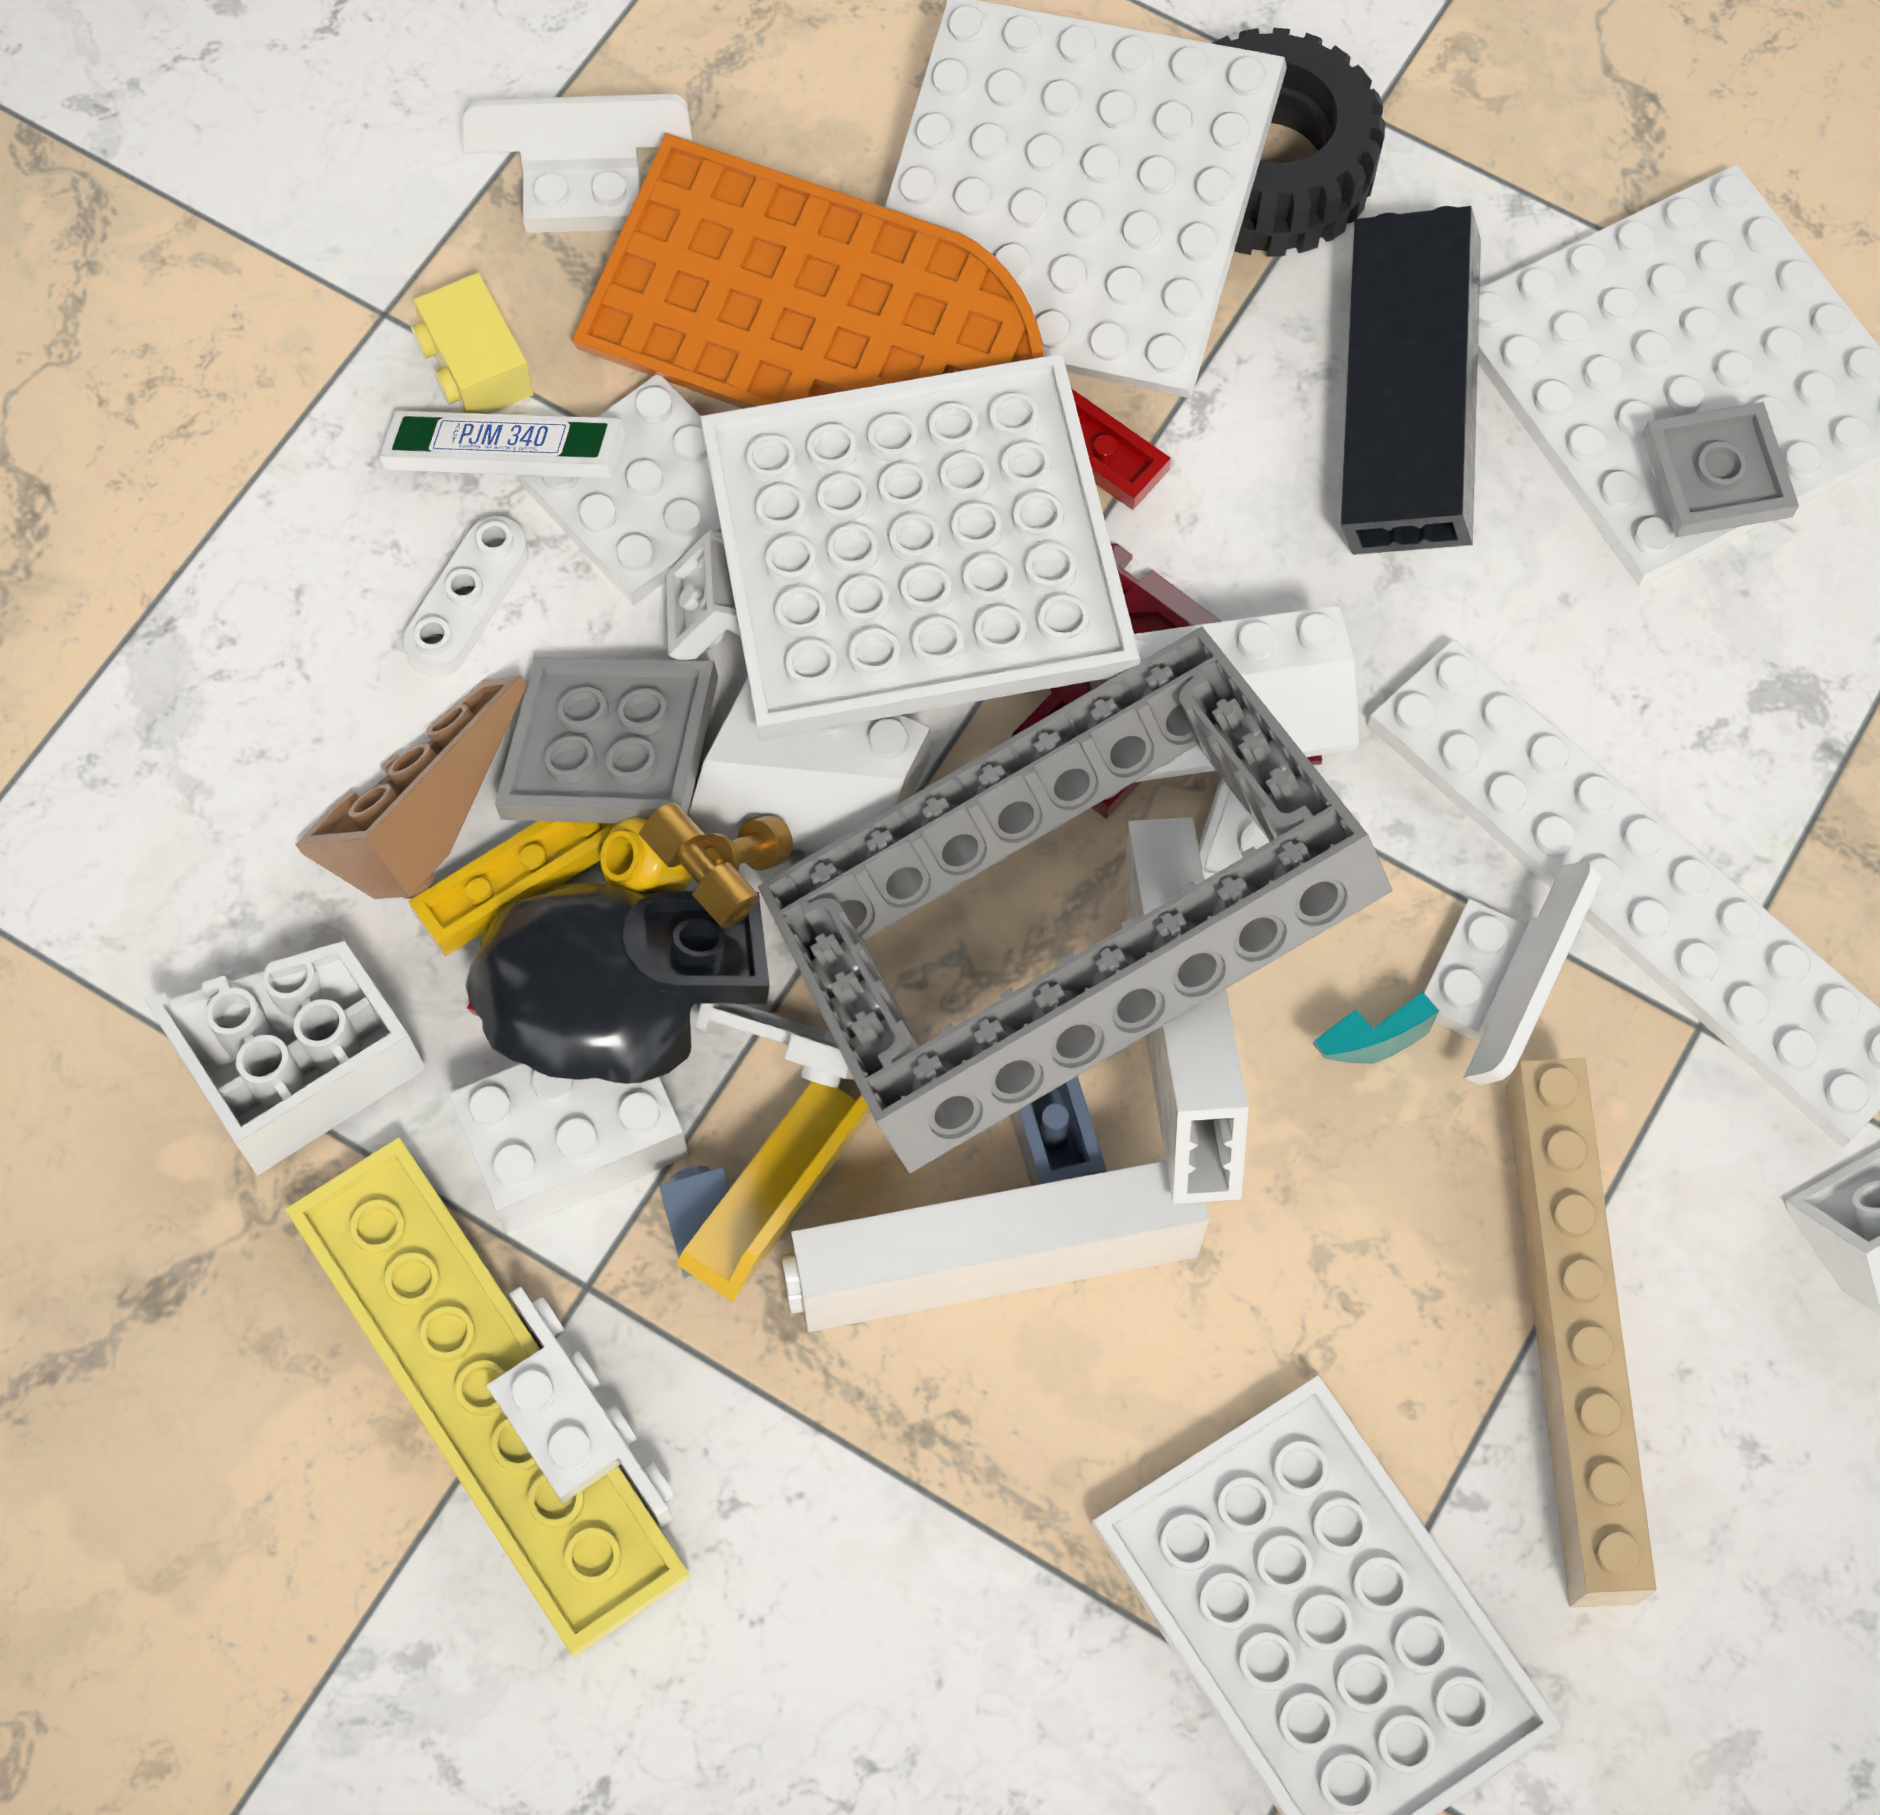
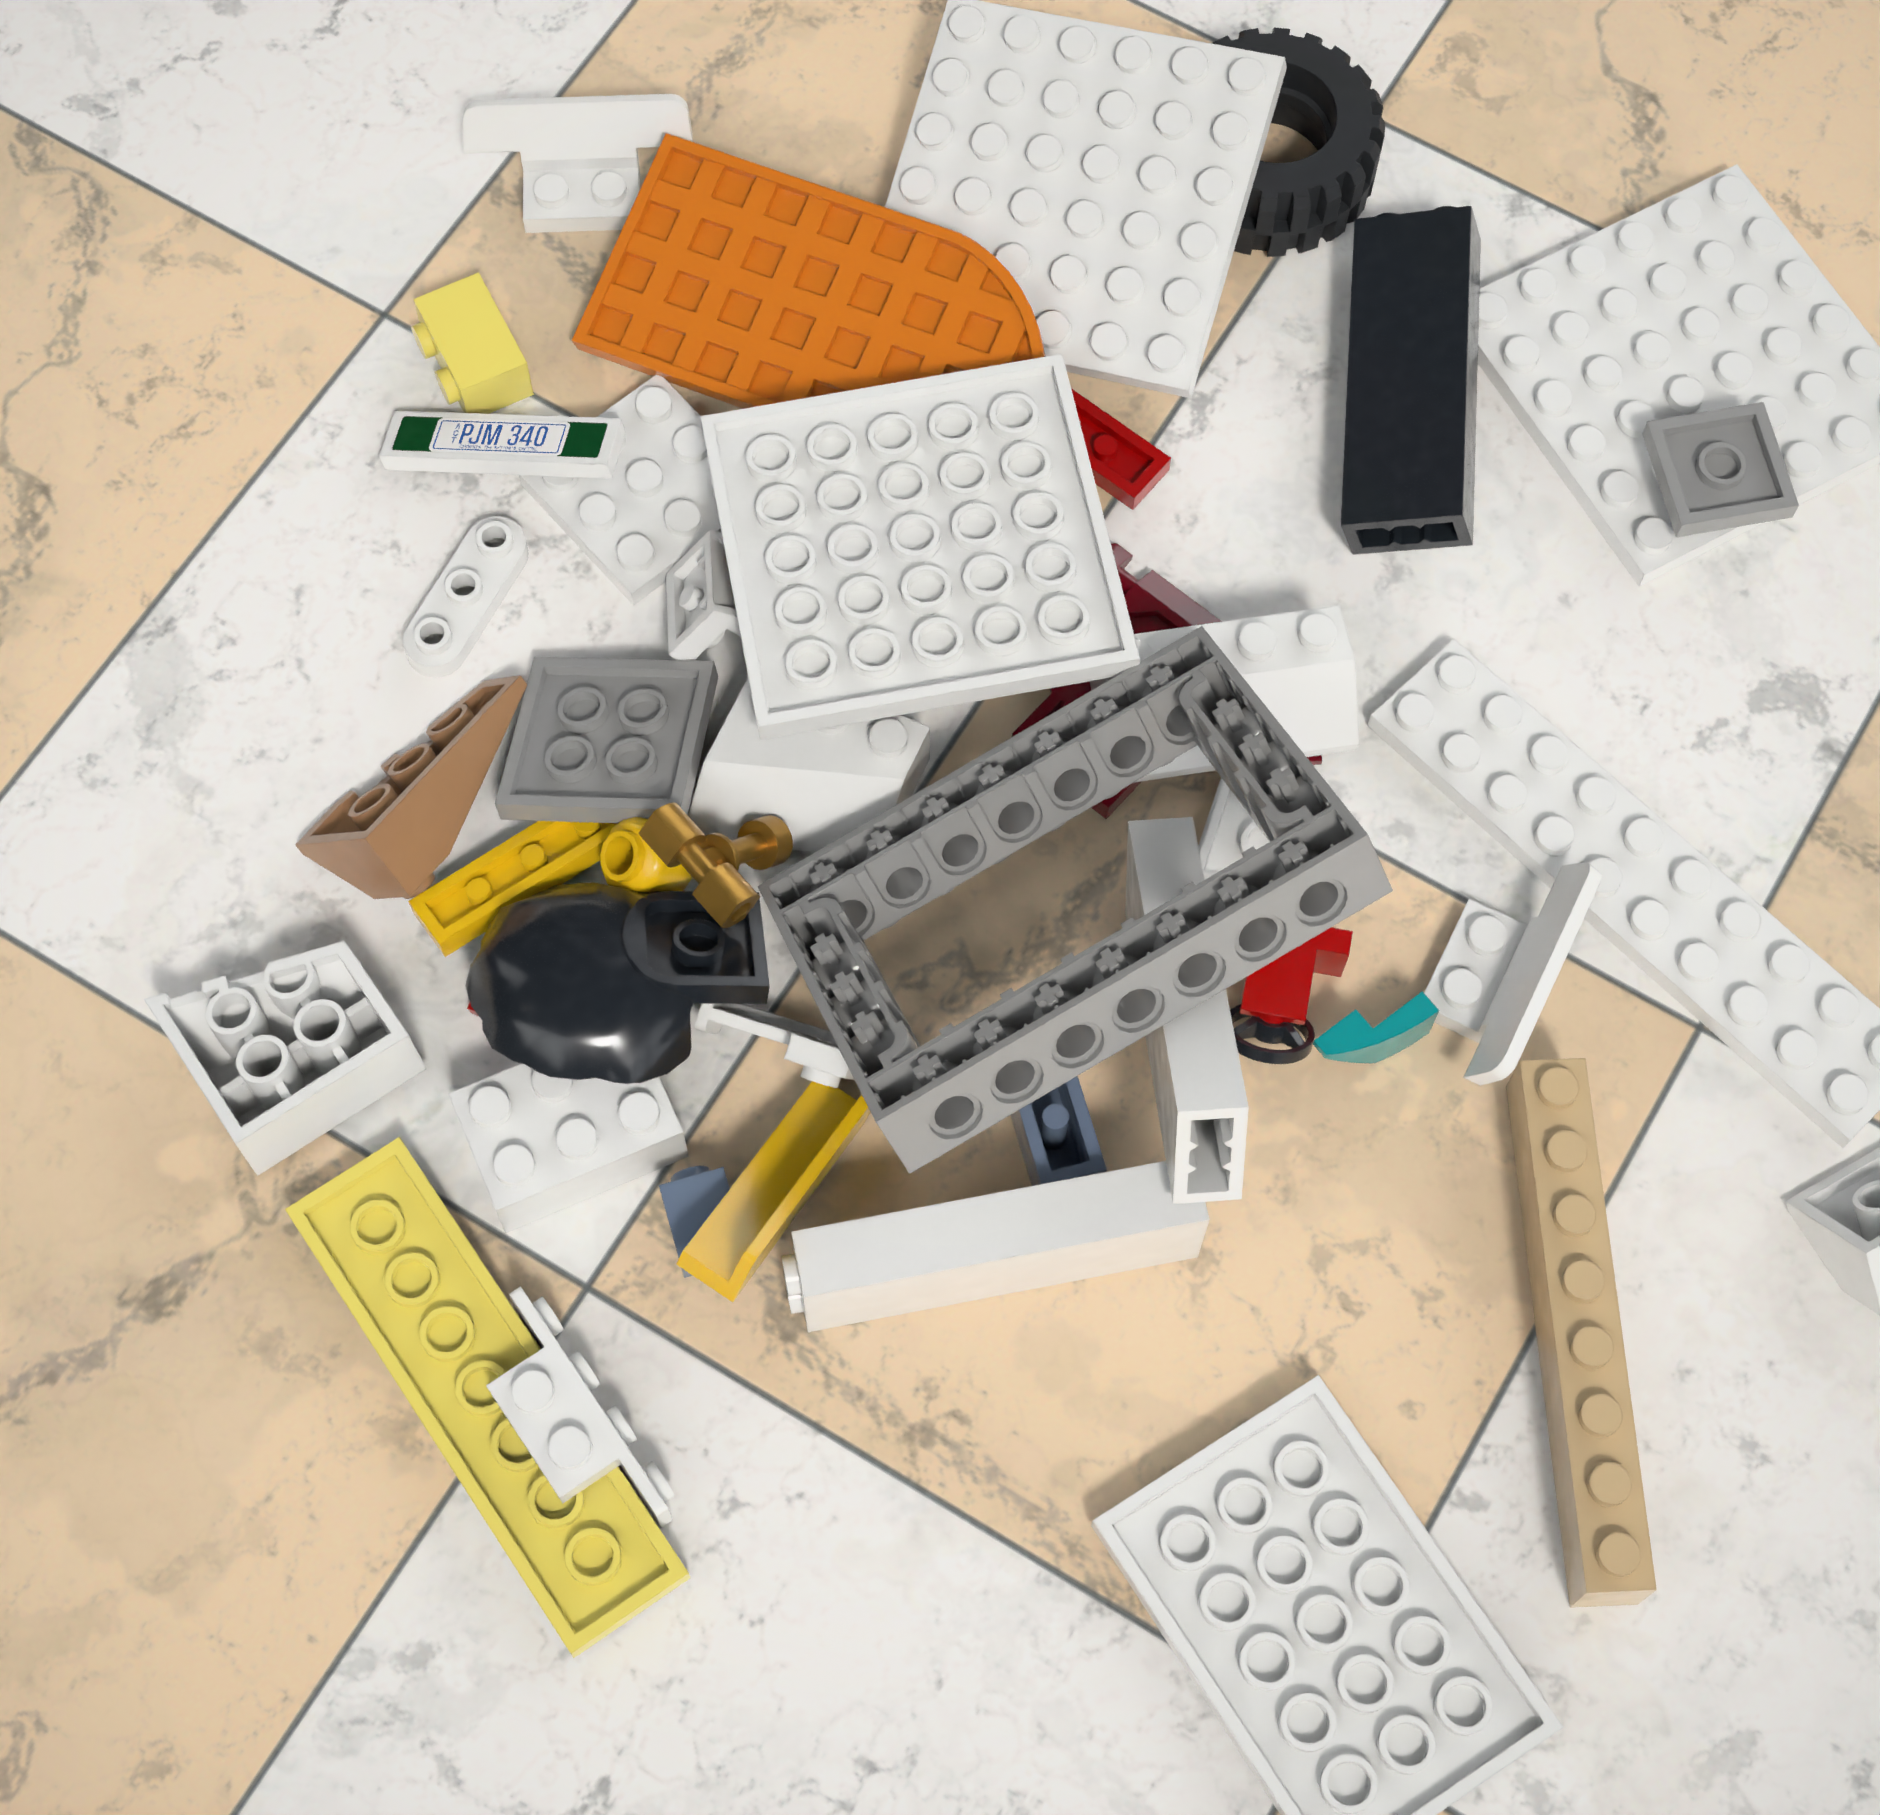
none -> red piece [1230,927,1353,1064]

